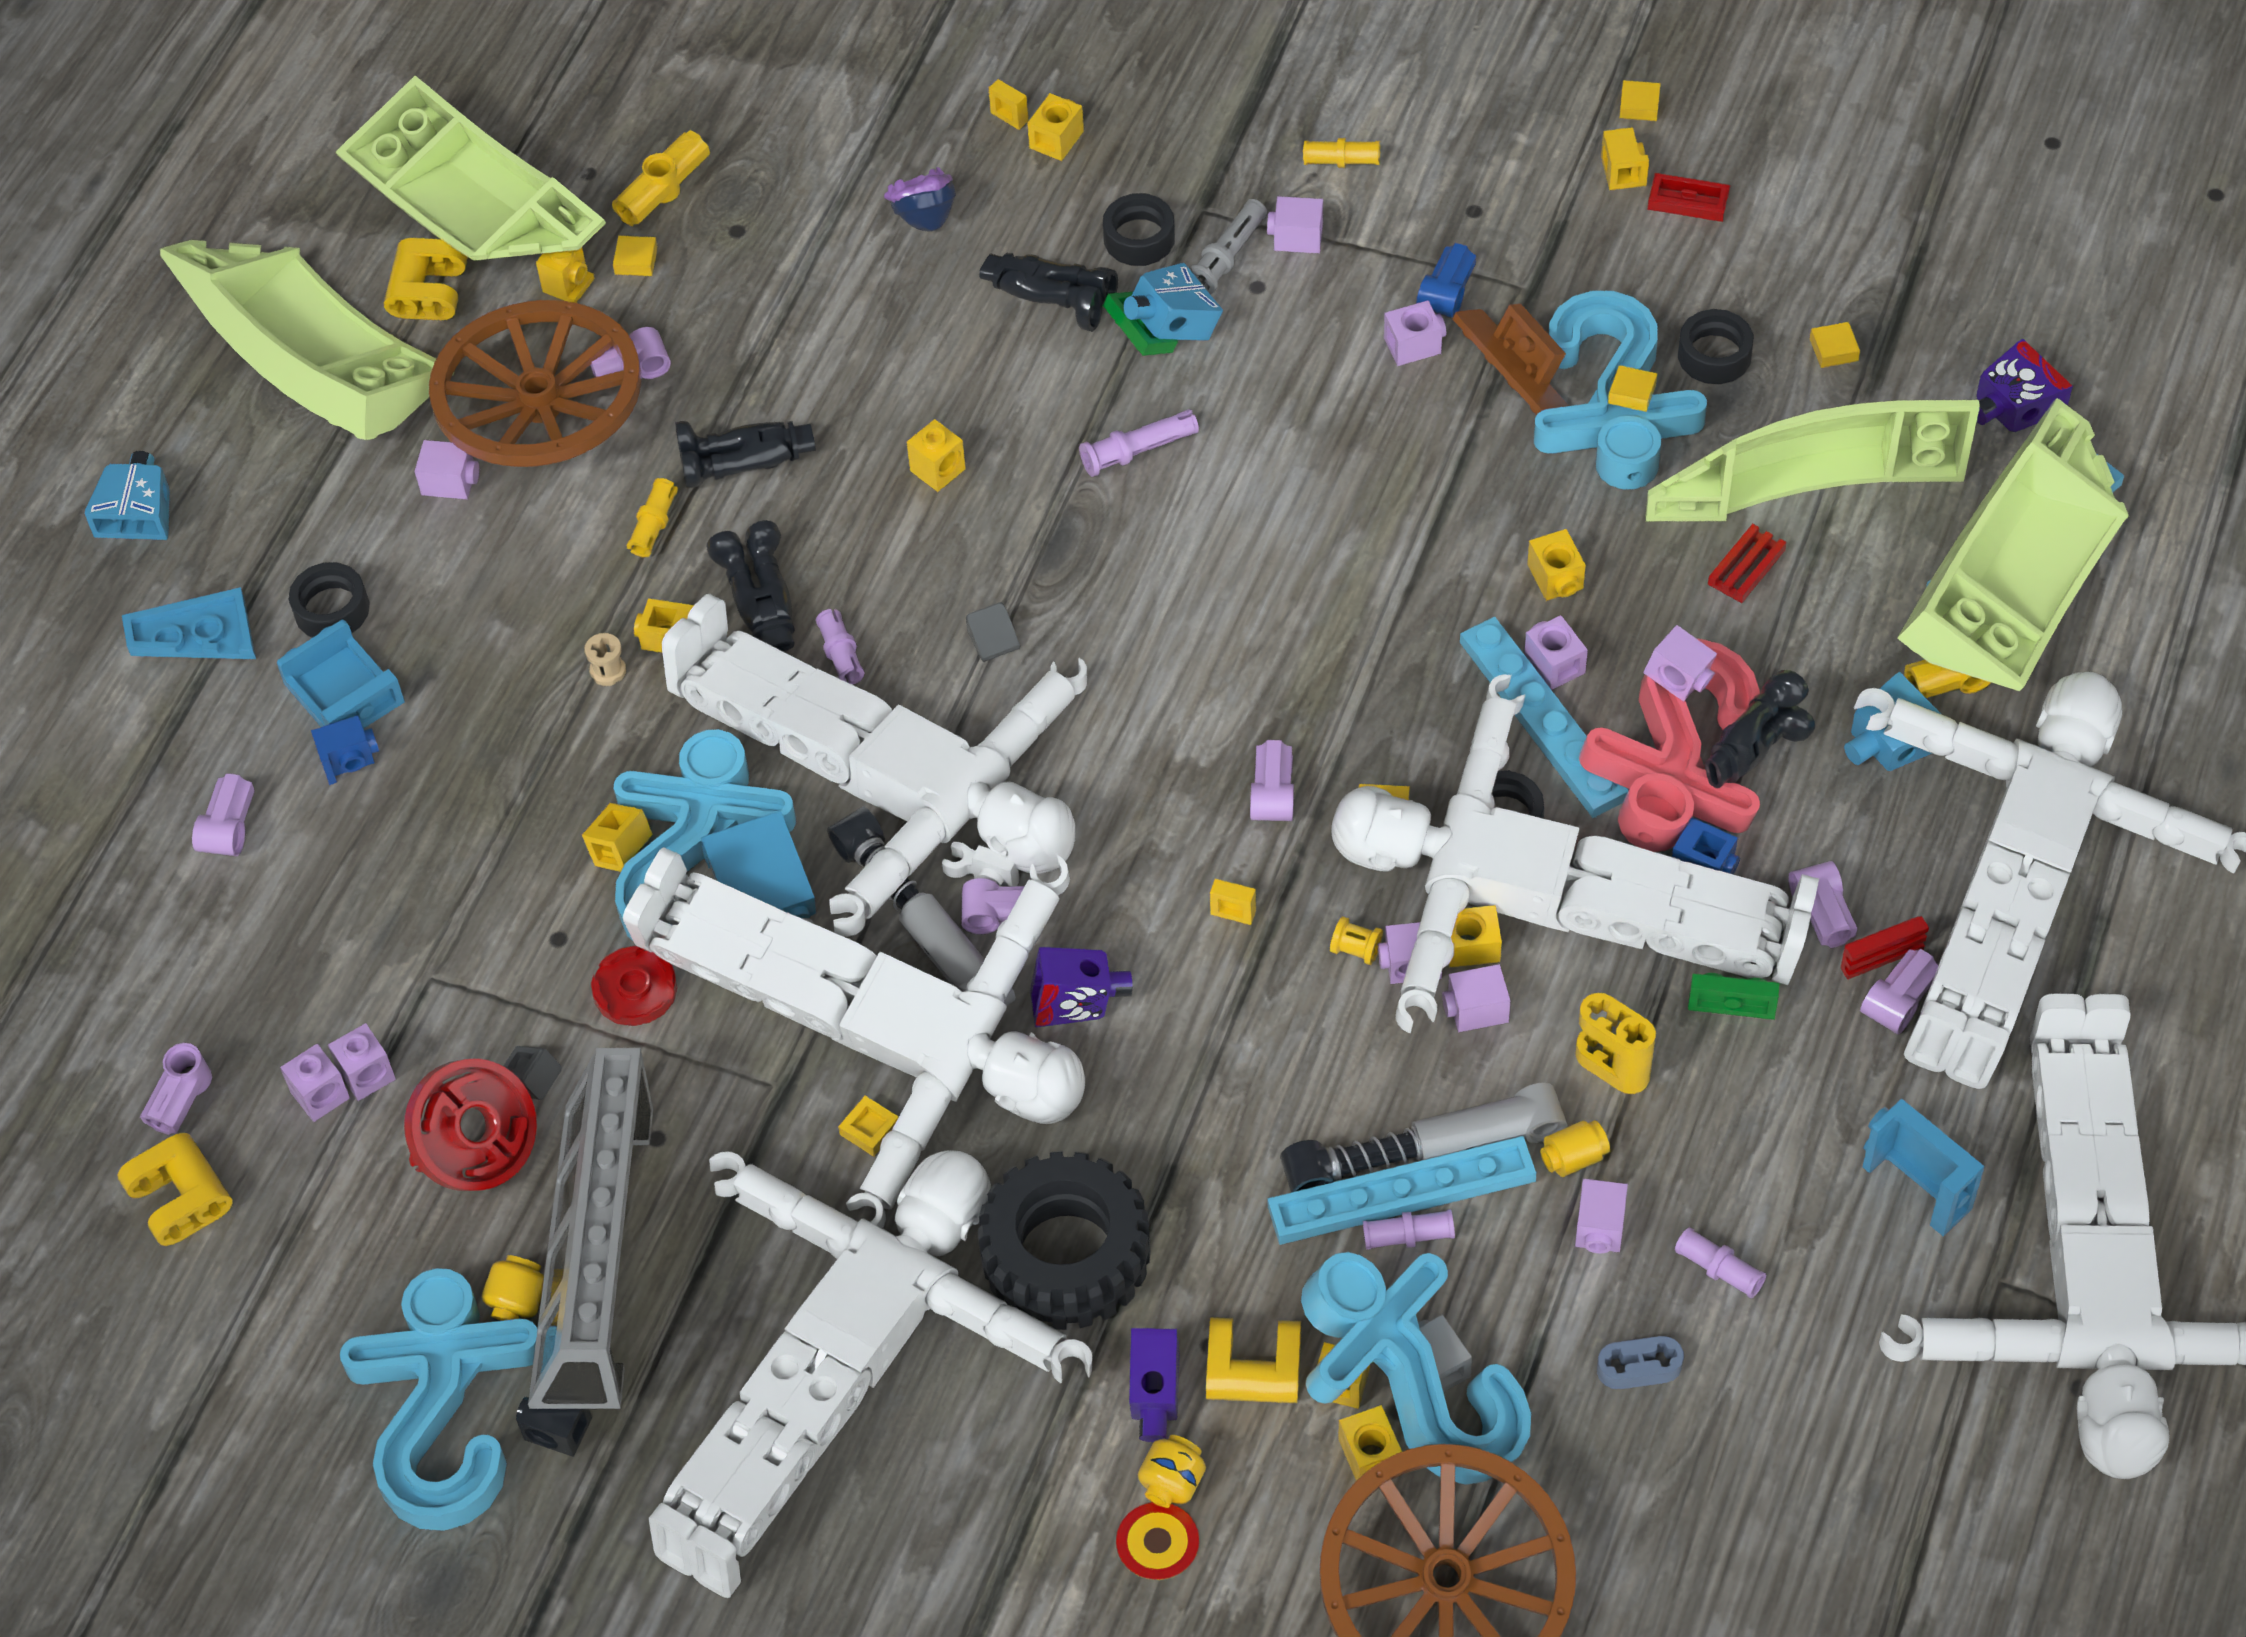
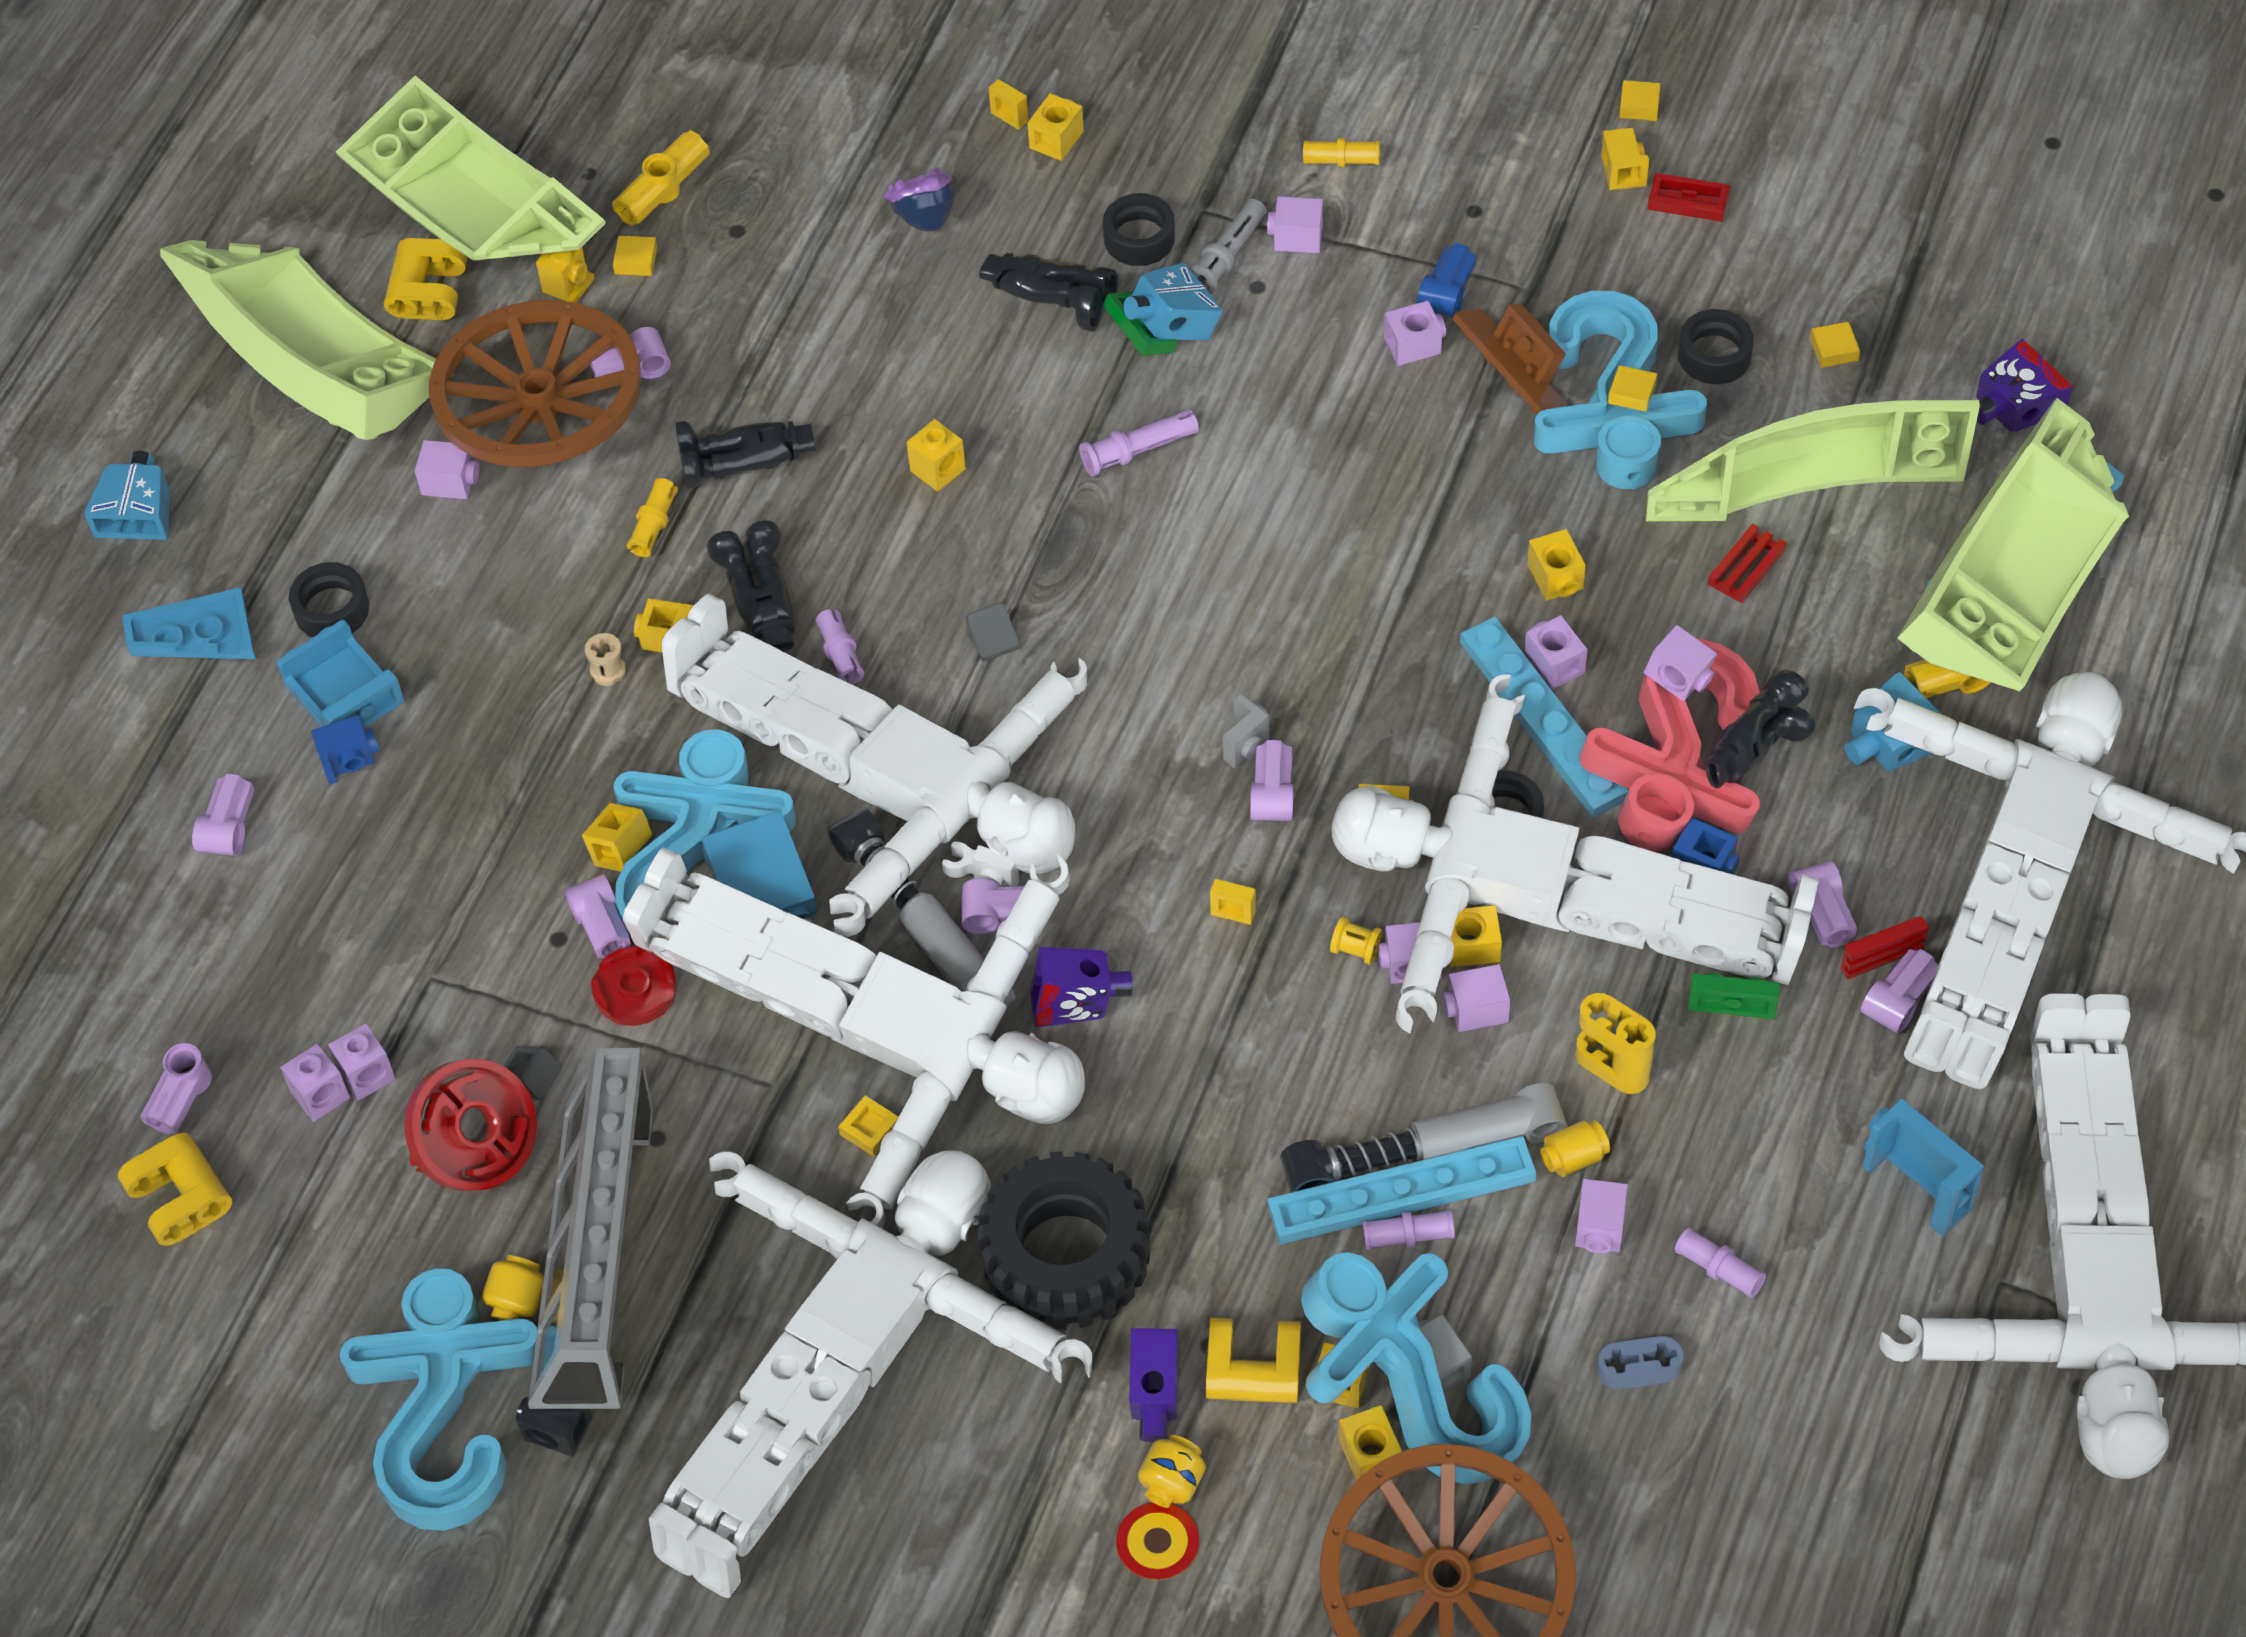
none -> lavender piece [564,874,631,958]
none -> light grey bracket [1222,694,1269,769]

